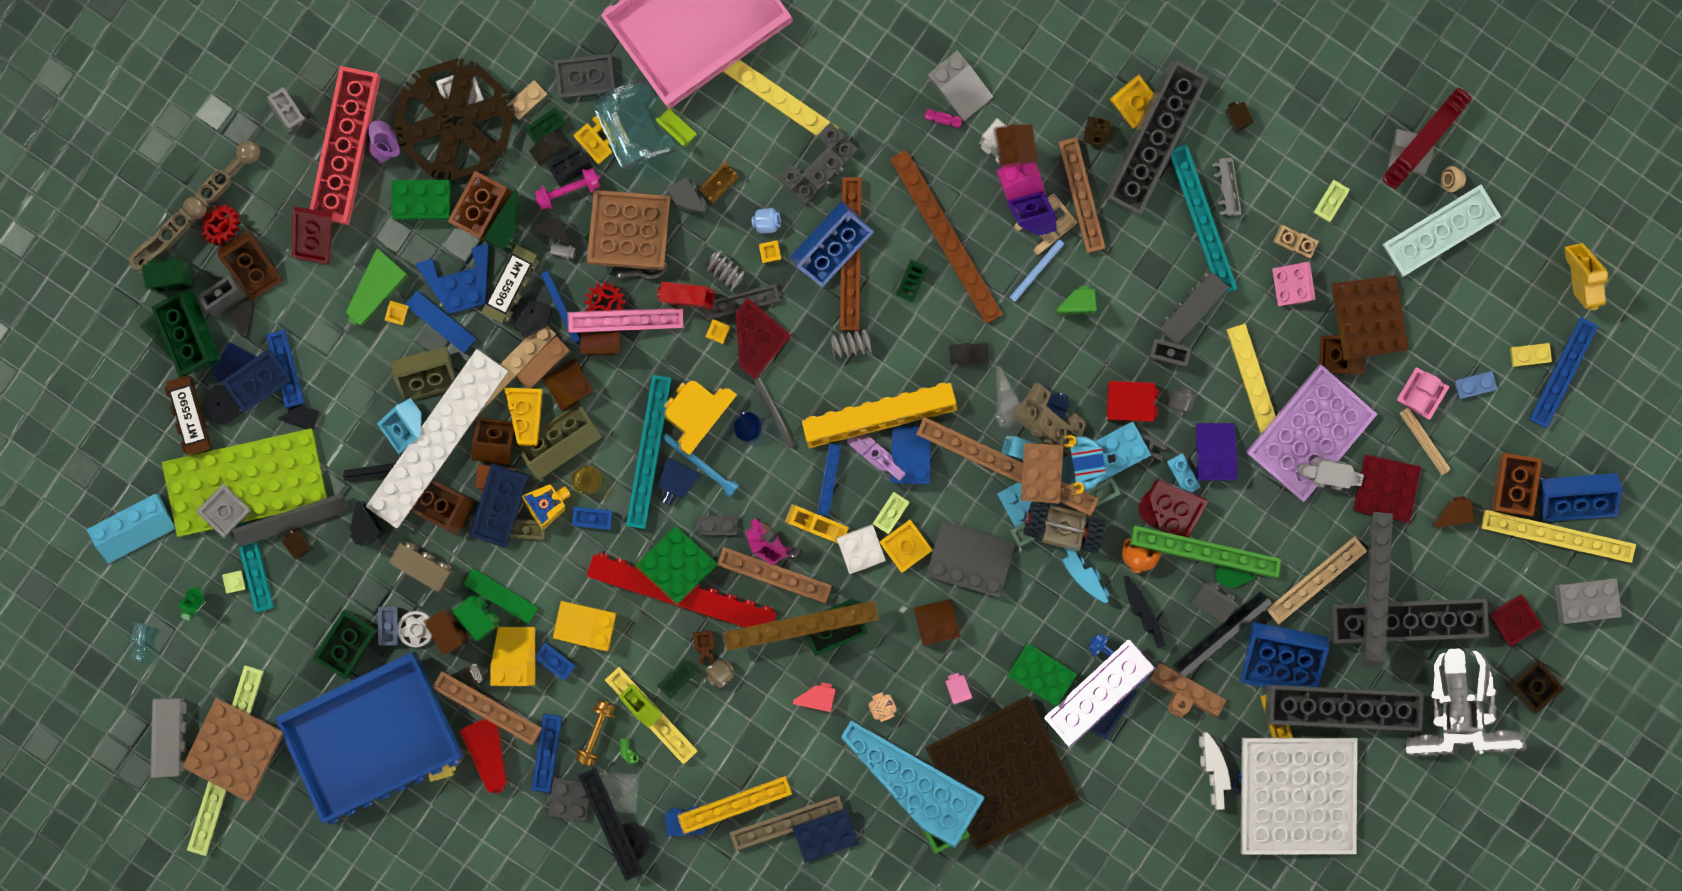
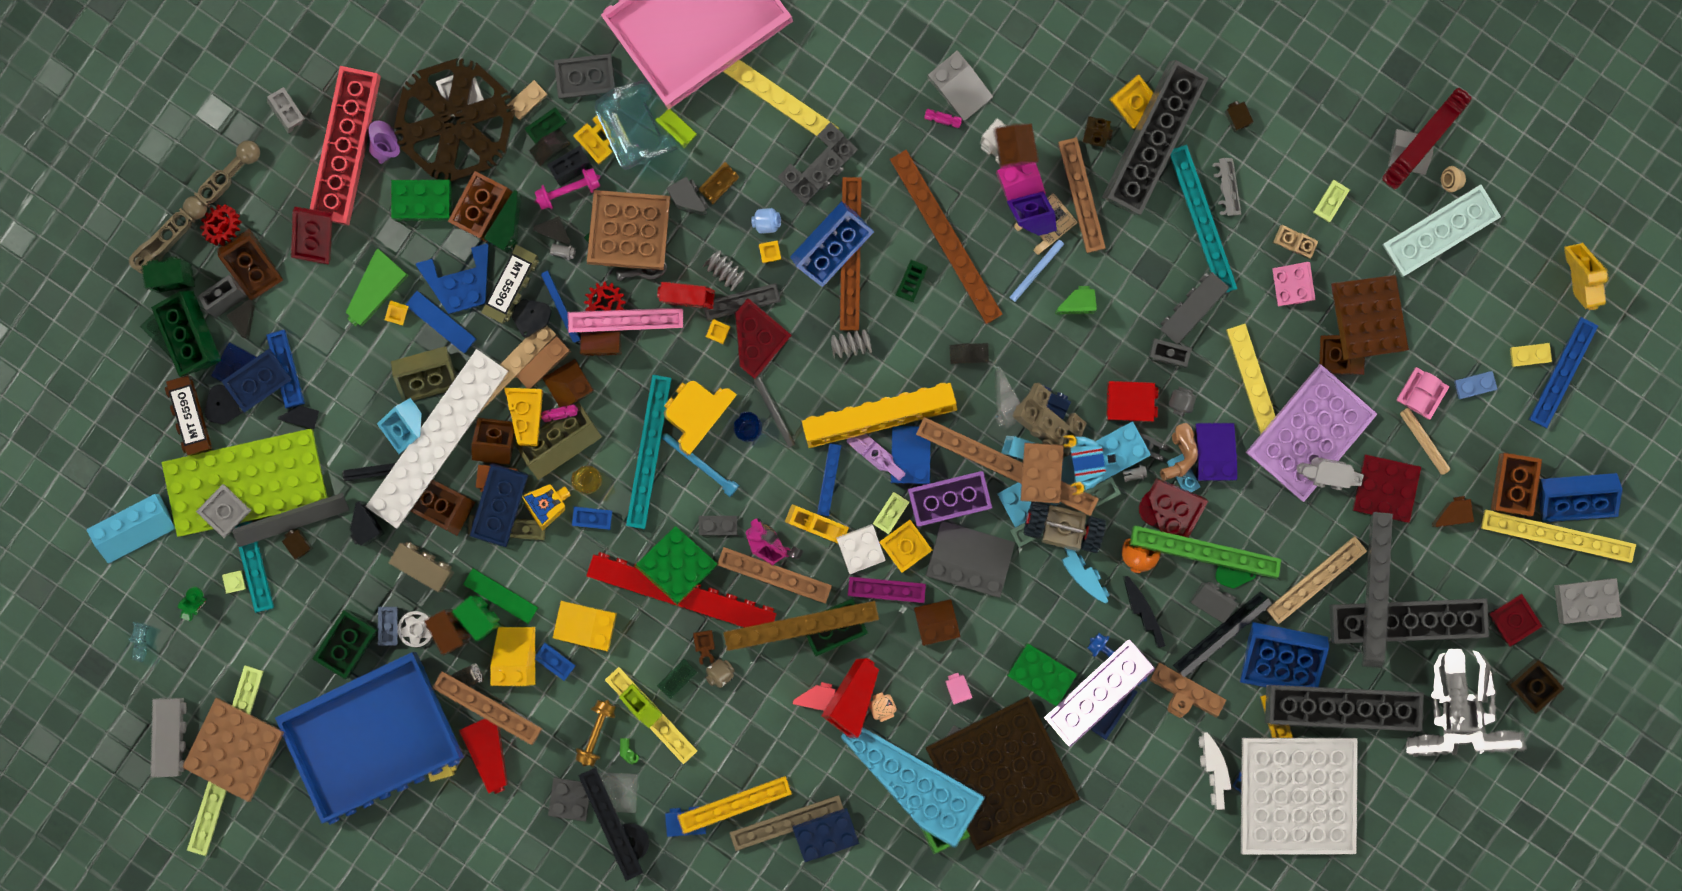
blue tile [531,714,563,793] -> none
dark blue torso [658,457,701,506] -> none
none -> dark pink axle [541,405,578,422]
none -> red slope [821,658,879,738]
none -> magenta plate [848,577,926,603]
none -> medium lavender brick [908,471,992,527]
none -> light grey pin [1123,465,1147,482]
none -> medium nougat piece [1160,423,1198,481]

